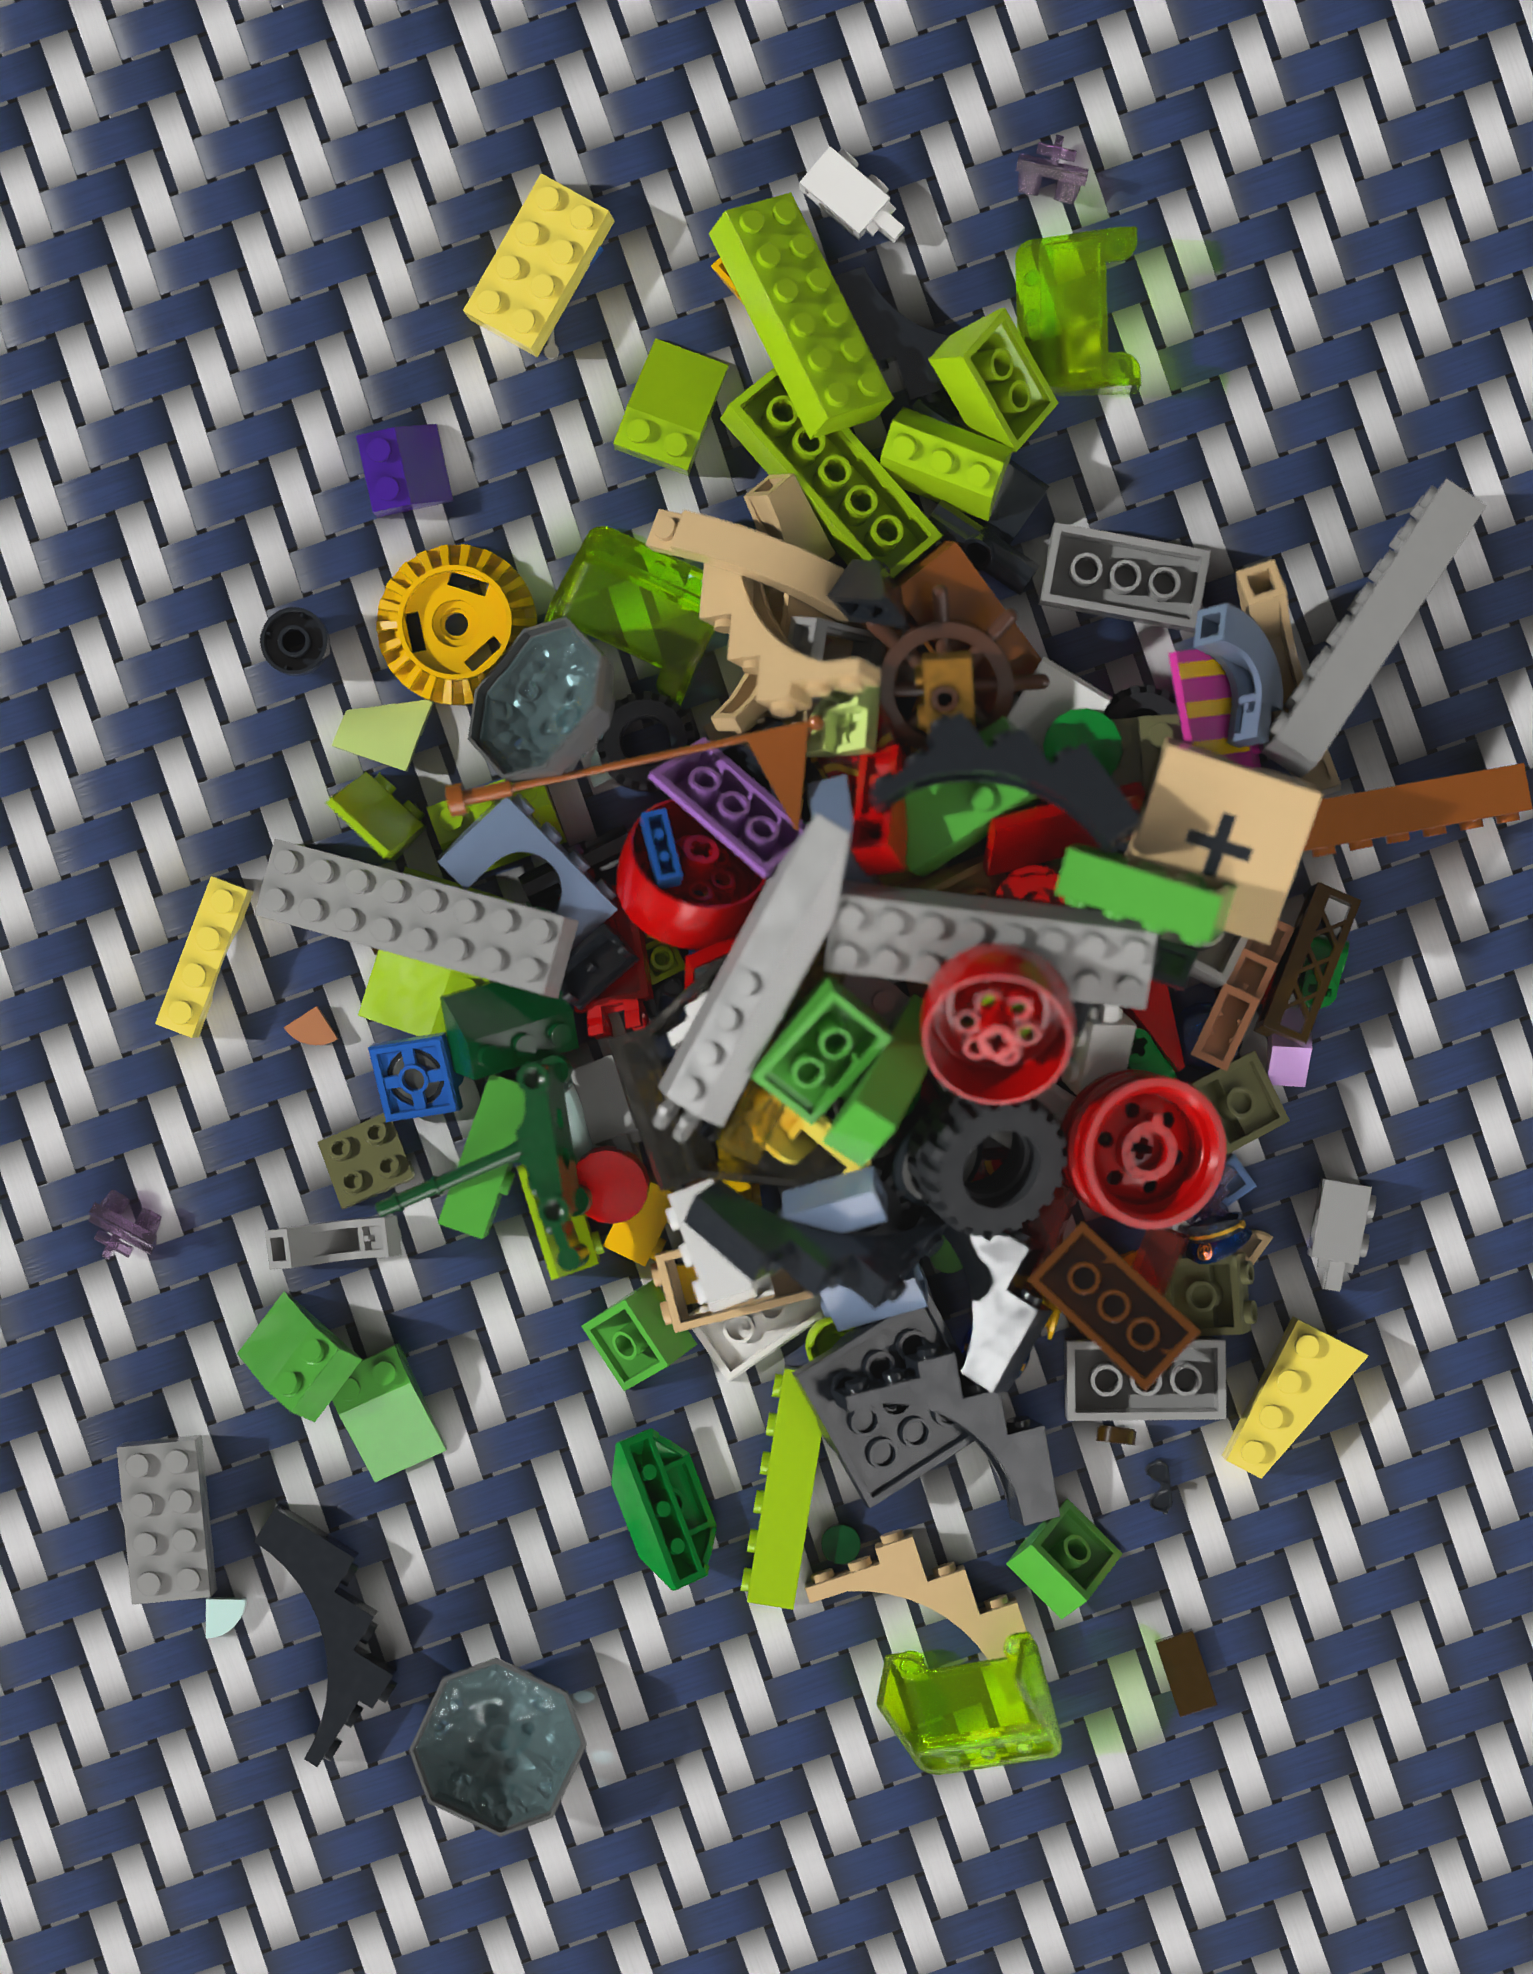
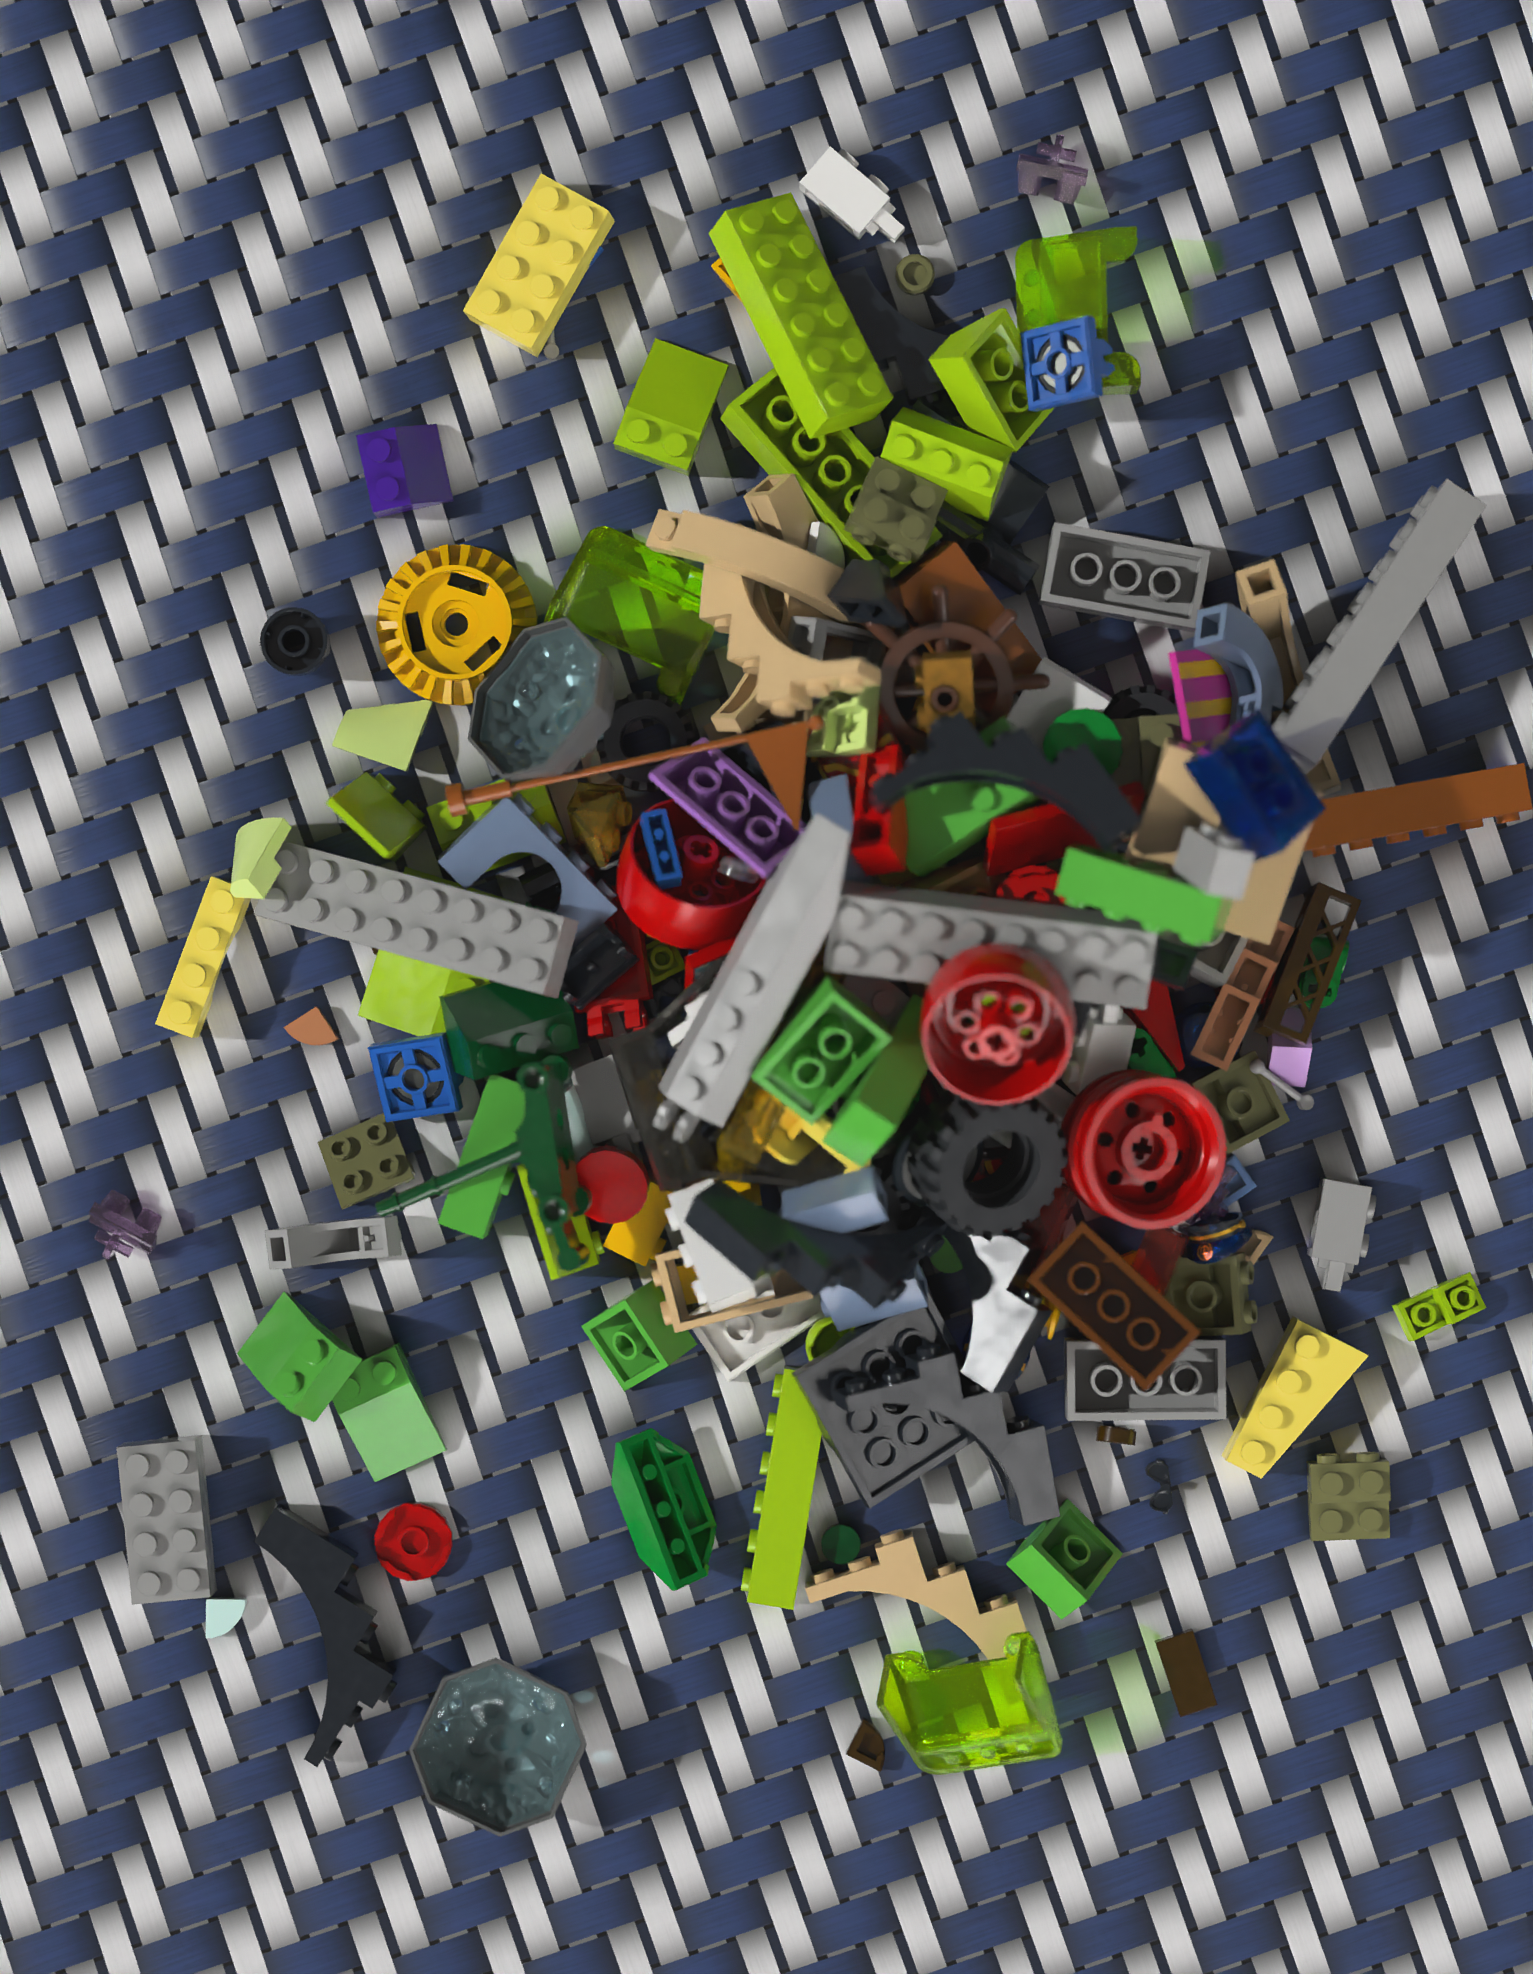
none -> yellowish green slope [230,817,292,899]
none -> red tile [374,1502,453,1581]
none -> clear yellow slope [567,782,632,867]
none -> clear tile [718,855,759,883]
none -> white tile [807,522,845,569]
none -> olive plate [843,456,948,563]
none -> dark brown tile [846,1717,885,1772]
none -> olive tile [895,254,935,295]
none -> blue piece [1020,315,1115,412]
none -> light grey brick [1172,822,1255,901]
none -> clear blue slope [1183,709,1326,863]
none -> light grey hinge [1249,1059,1314,1110]
none -> olive plate [1307,1452,1391,1541]
none -> lime slope [1392,1272,1486,1341]

